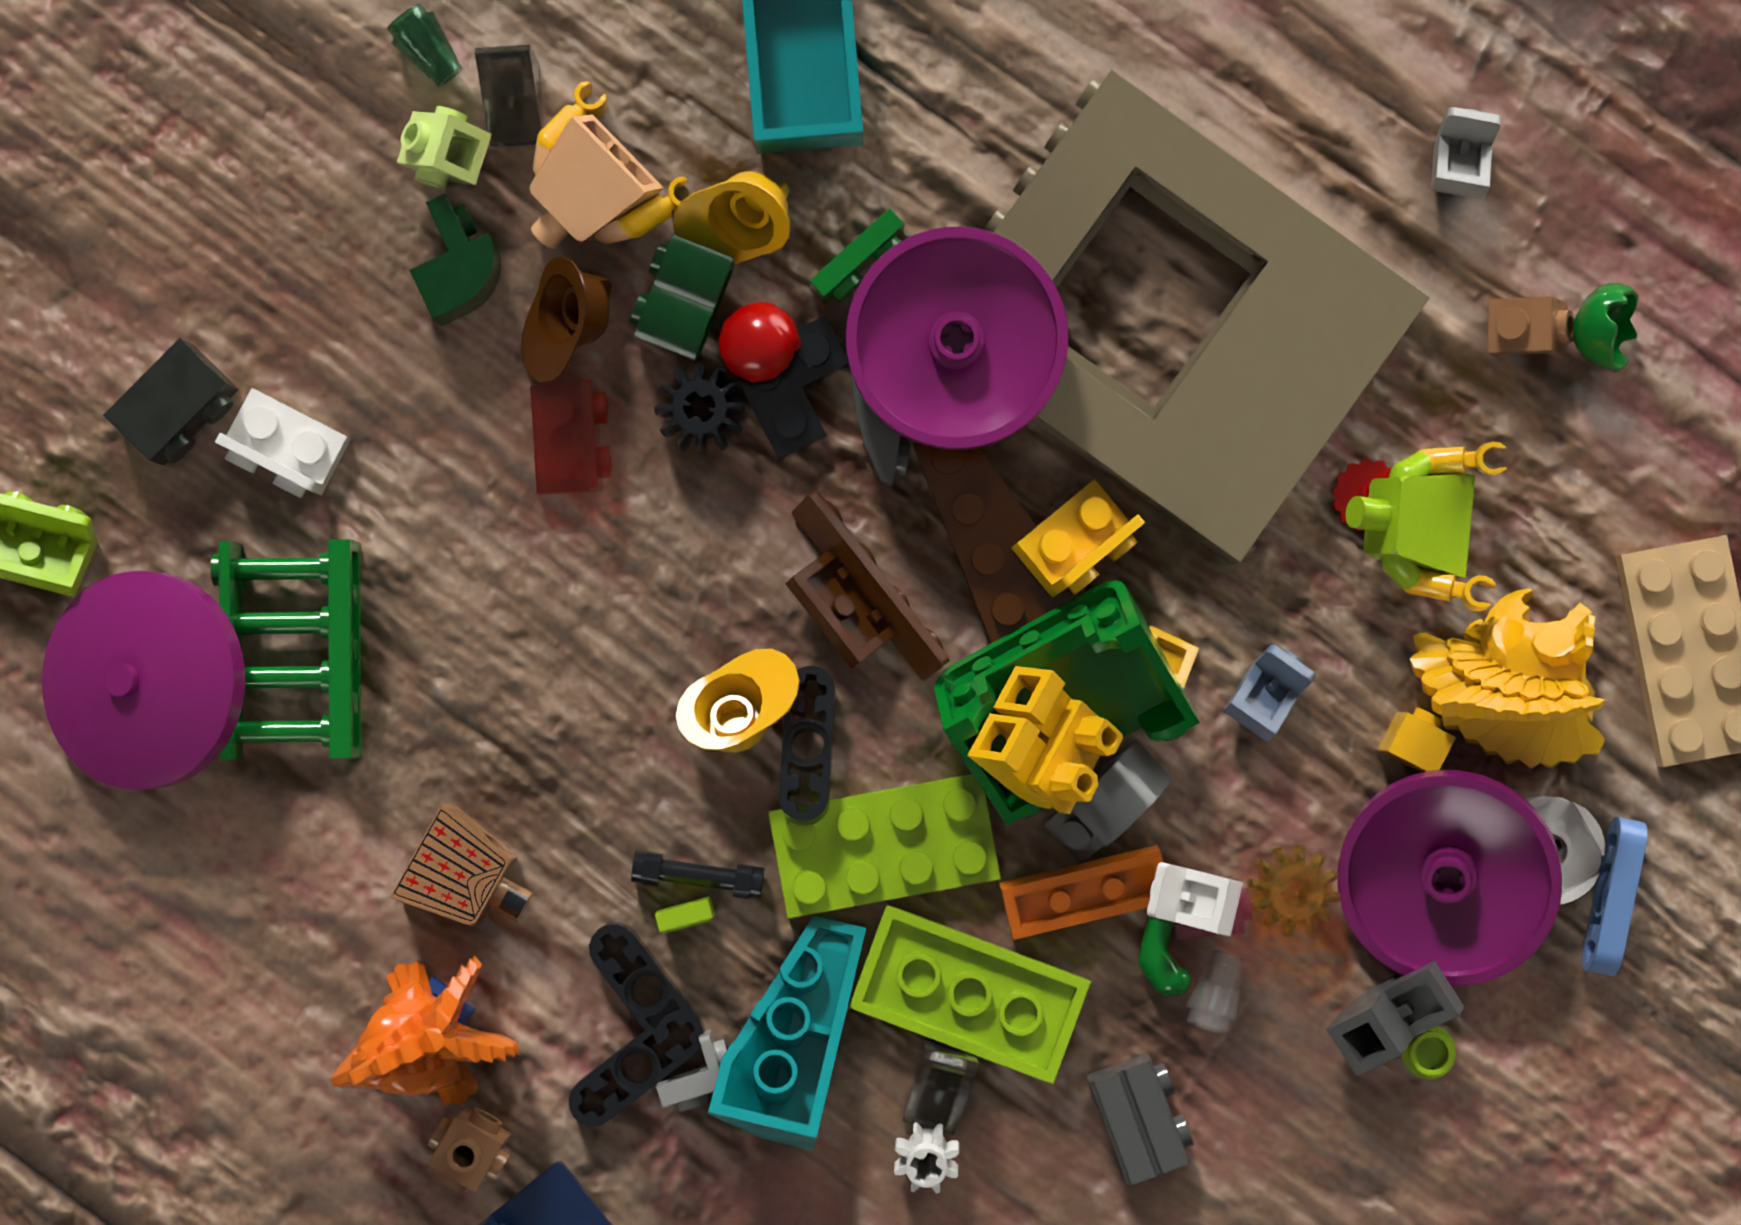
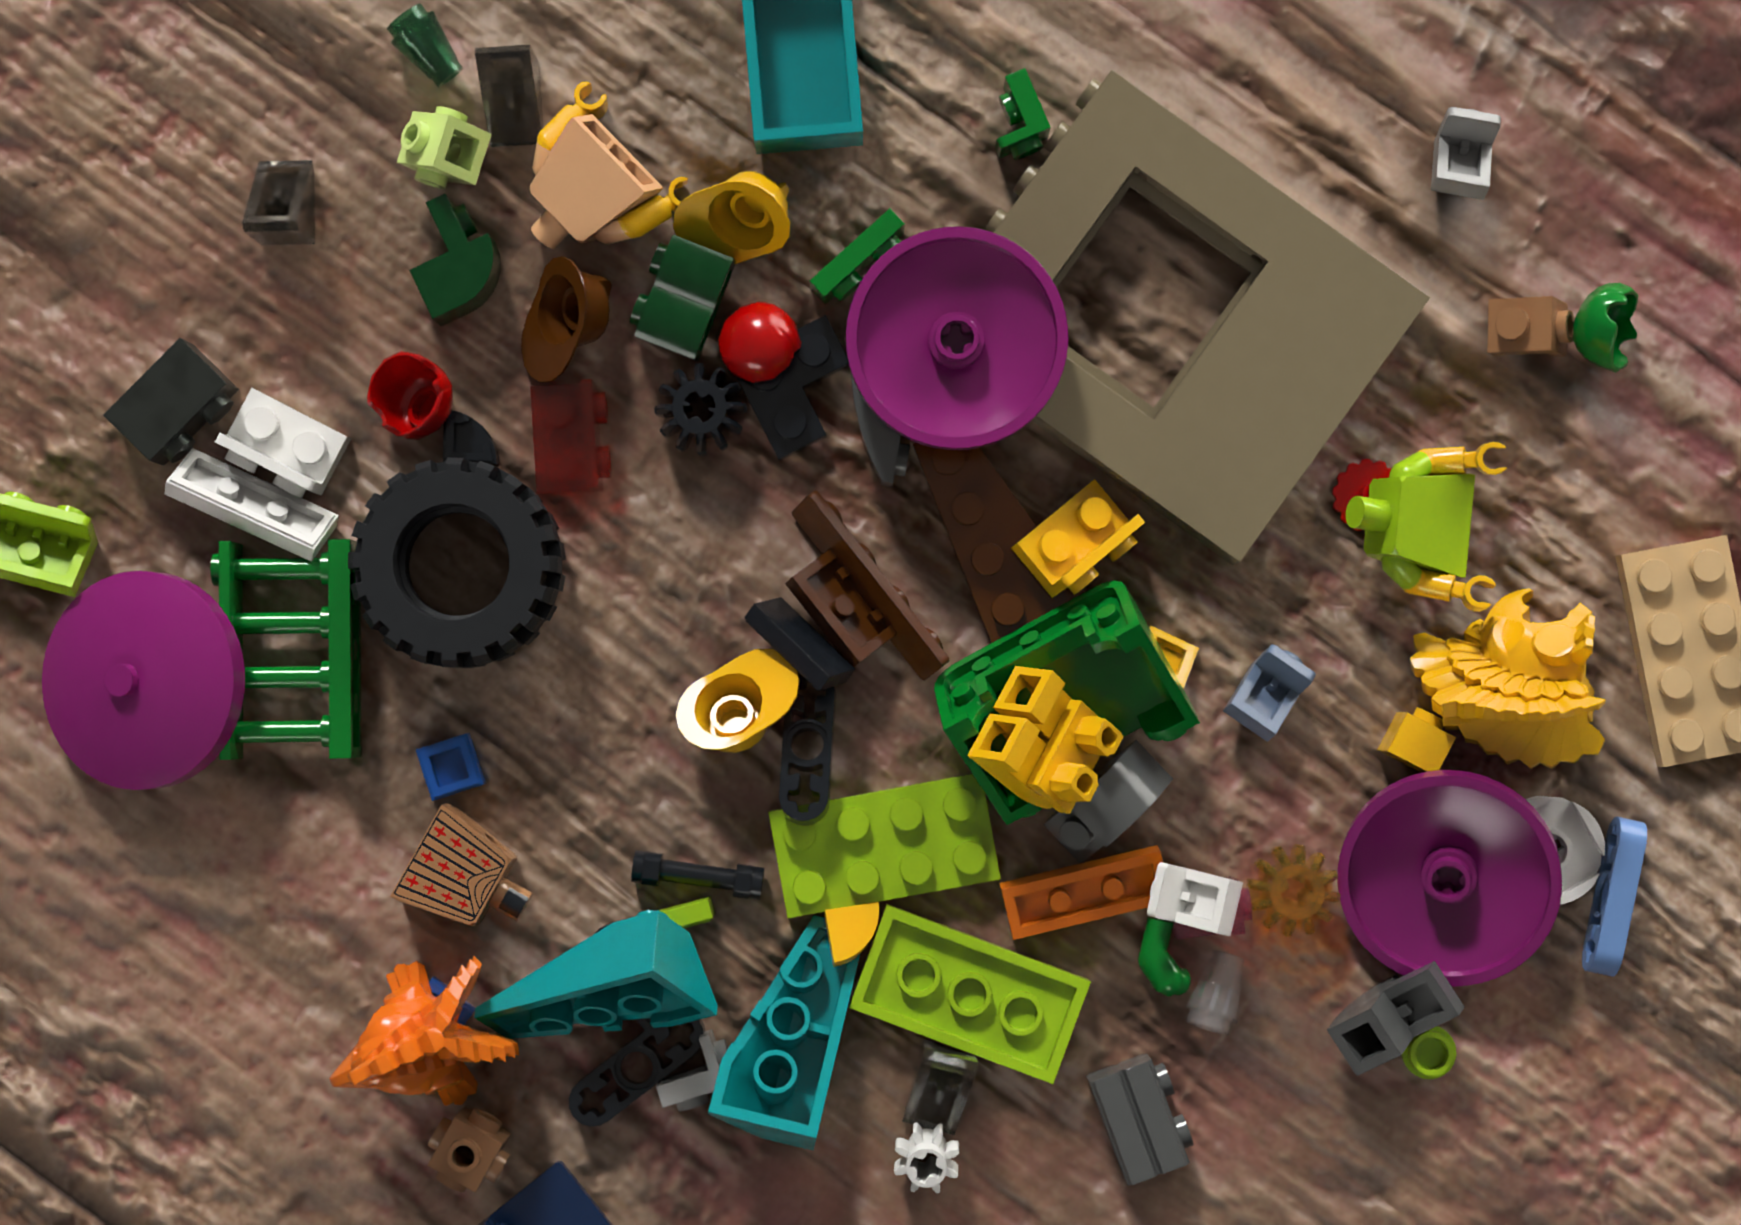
none -> white tile [164,448,339,562]
none -> clear smoke slope [242,160,315,245]
none -> black tyre [348,458,566,668]
none -> red hair [367,351,453,440]
none -> blue tile [416,733,486,801]
none -> black tile [443,410,499,466]
none -> teal wedge [474,910,718,1039]
none -> black tile [744,597,856,691]
none -> yellow tile [824,902,879,967]
none -> green bracket [995,68,1051,160]

